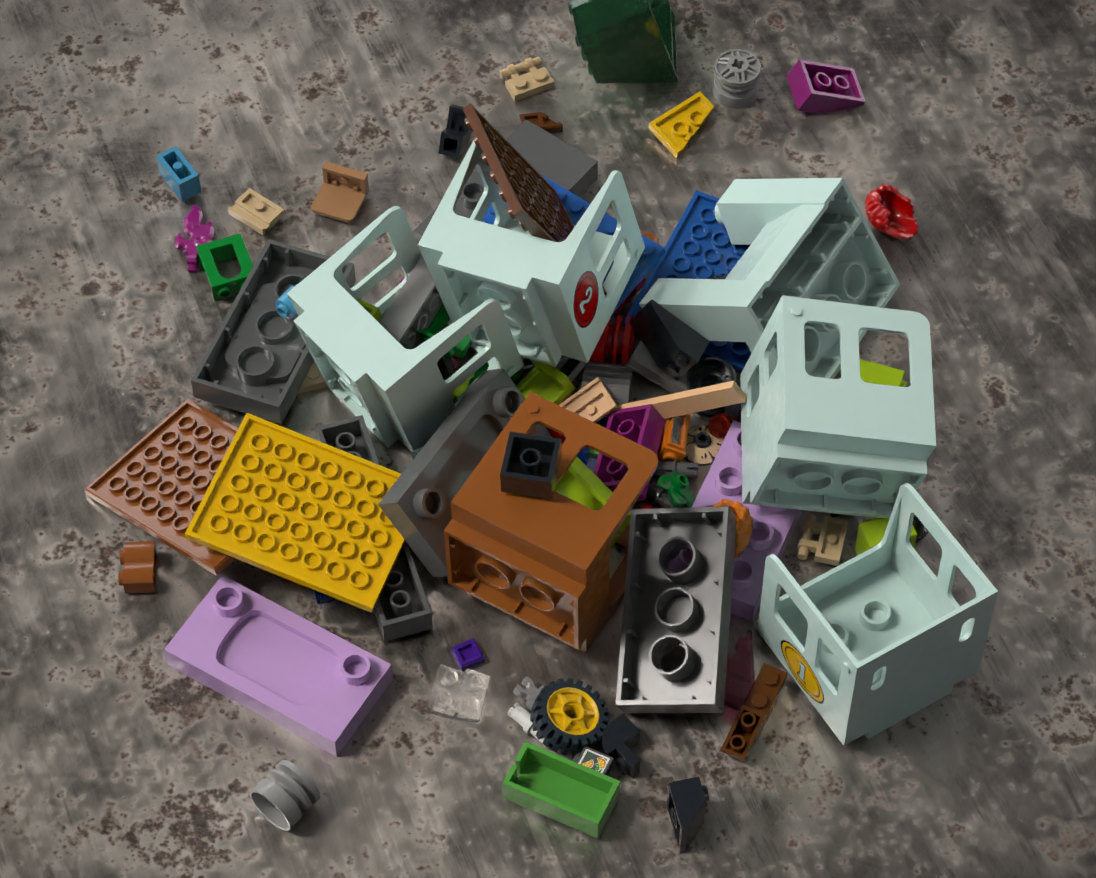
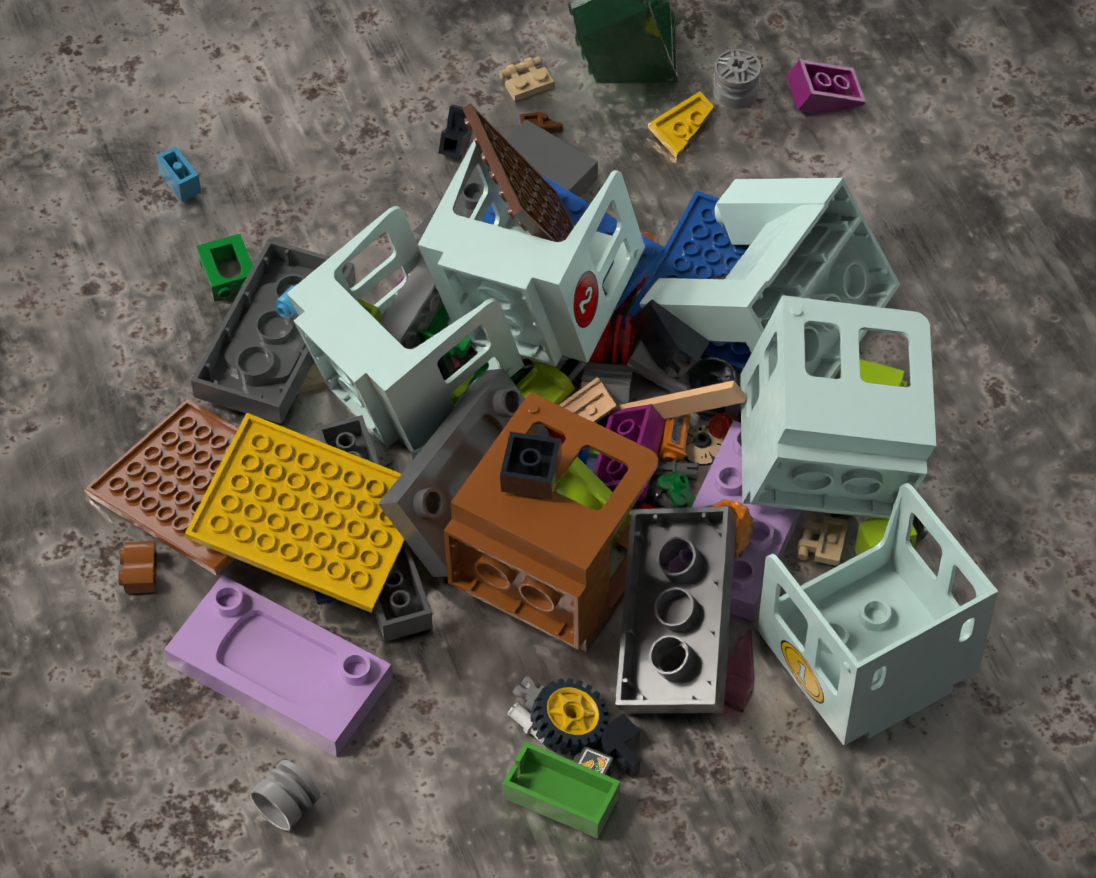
magenta piece [174,205,215,272] -> none
tan plate [228,188,285,235] -> none
medium nougat bracket [311,162,369,223] -> none
clear slope [426,664,491,723] -> none
dark purple tile [451,638,485,672] -> none
black slope [667,776,709,853] -> none
reddish brown slope [720,663,788,761] -> none
red piece [864,184,918,241] -> none

